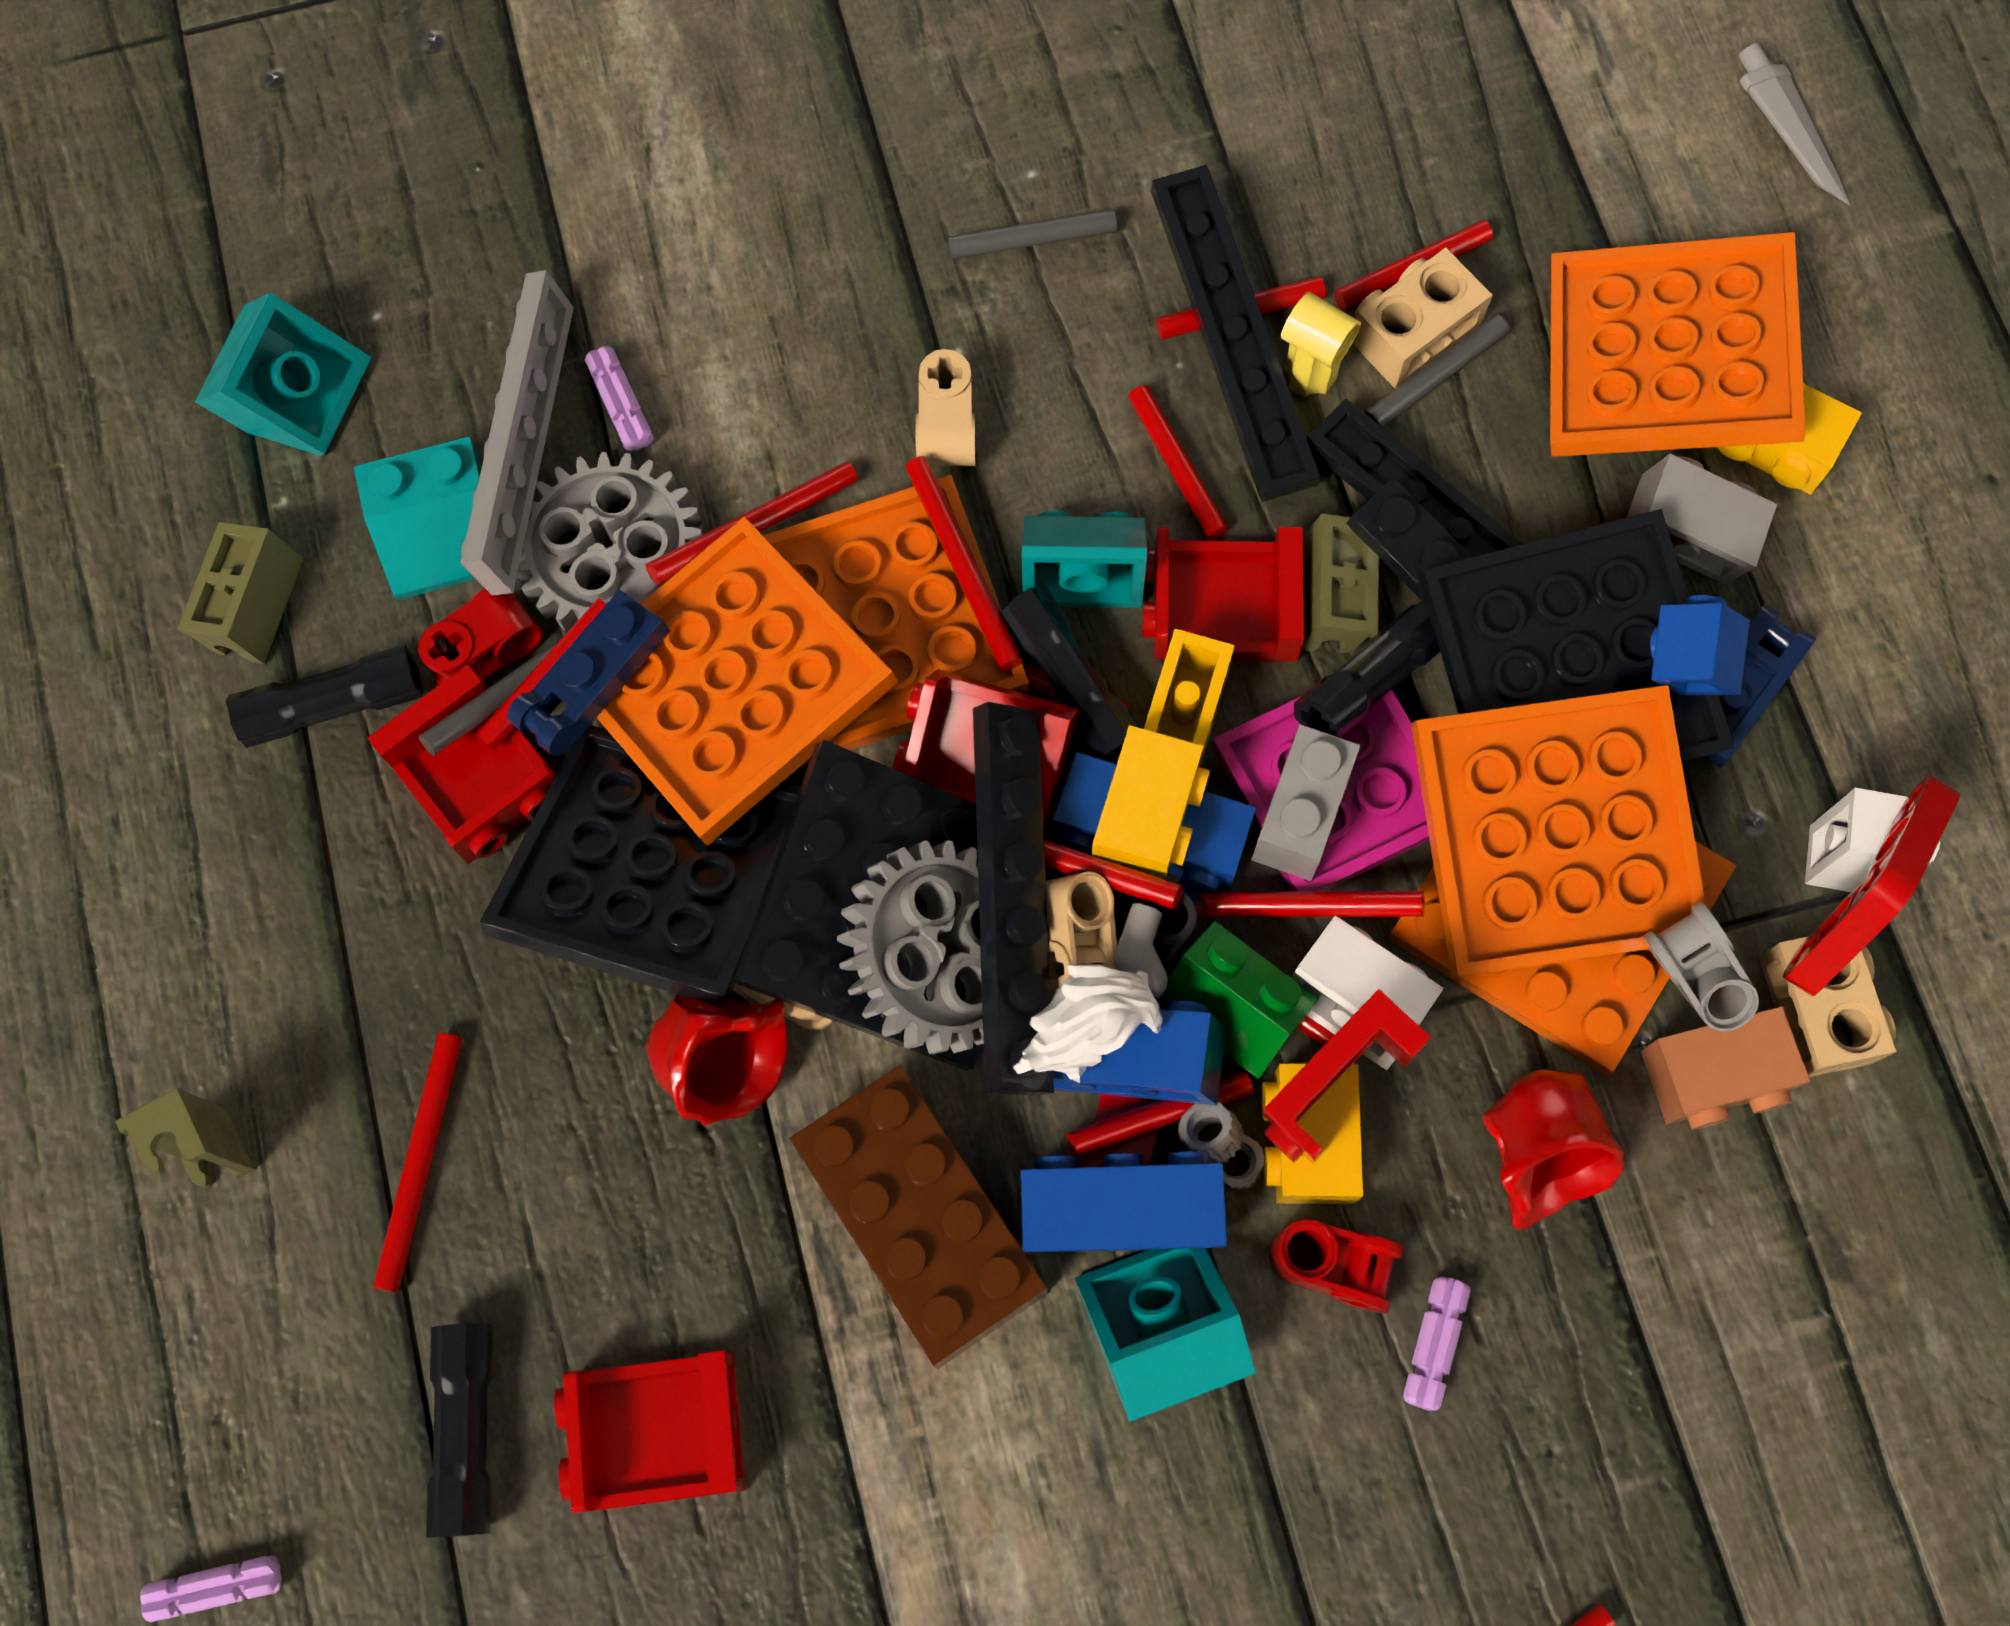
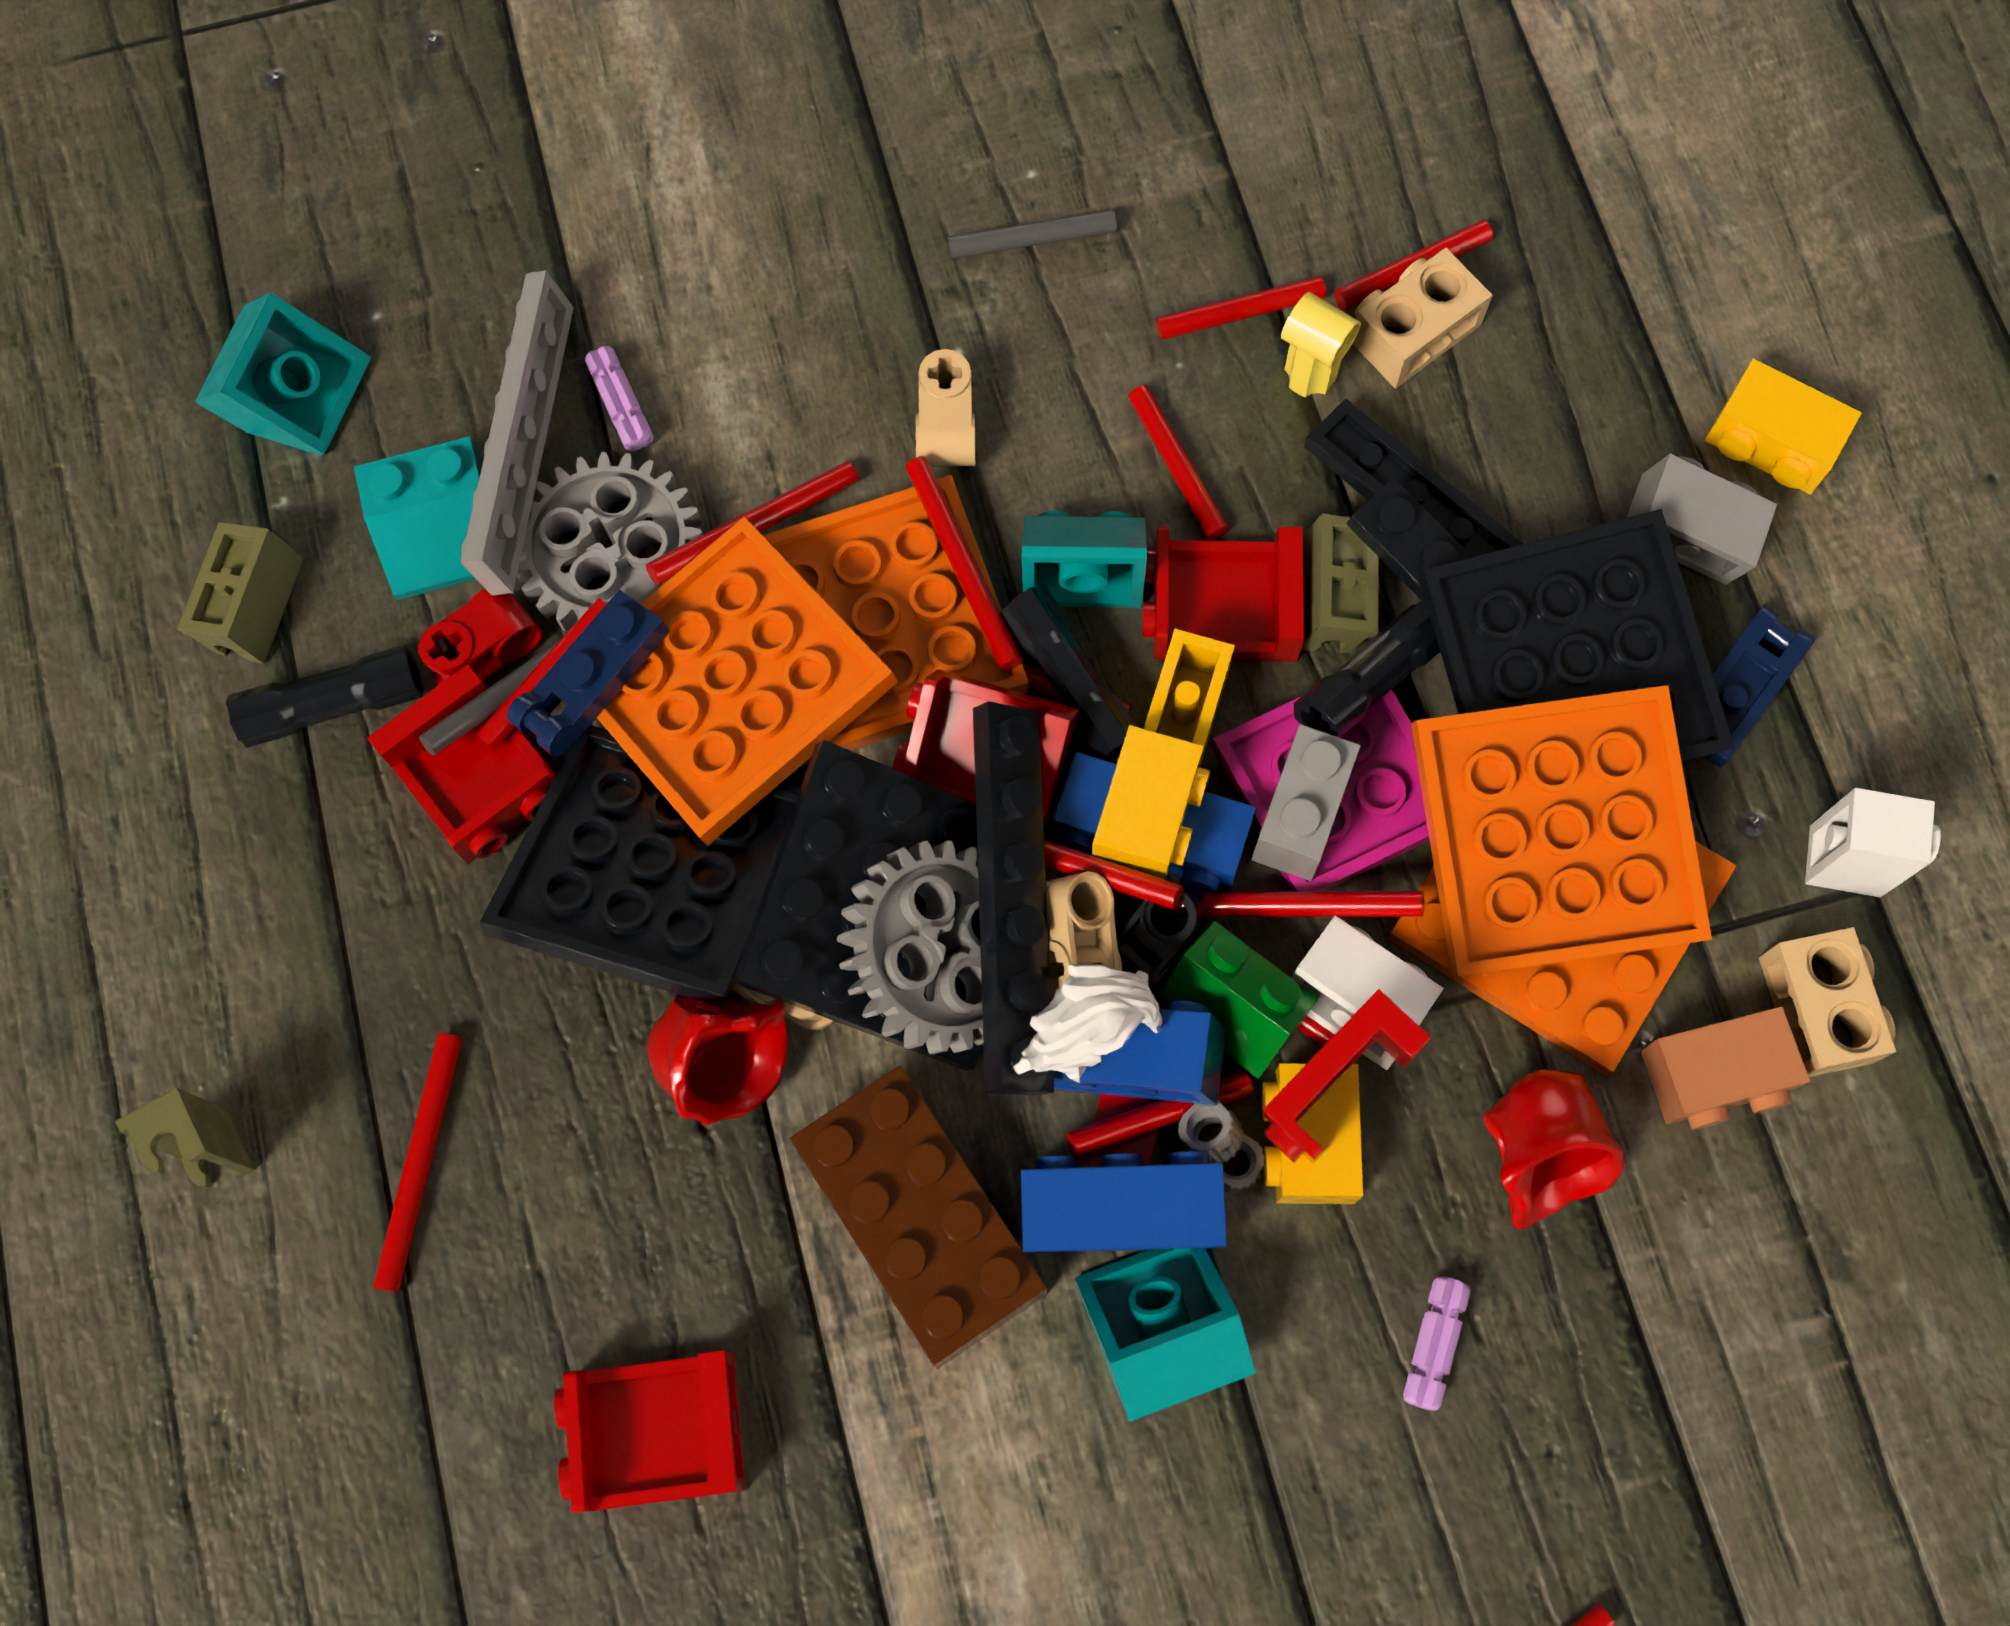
lavender axle [140,1555,282,1622] -> none
black axle [426,1323,493,1538] -> none
light grey arm [1114,903,1168,1000] -> none
black plate [1151,164,1320,503] -> none
red piece [1269,1219,1404,1314] -> none
dark grey bar [1364,314,1509,427] -> none
orange plate [1550,232,1806,457] -> none
light grey piece [1642,901,1759,1031] -> none
blue brick [1650,595,1750,695] -> none
light grey bar [1738,43,1851,206] -> none
red beam [1783,774,1961,996] -> none

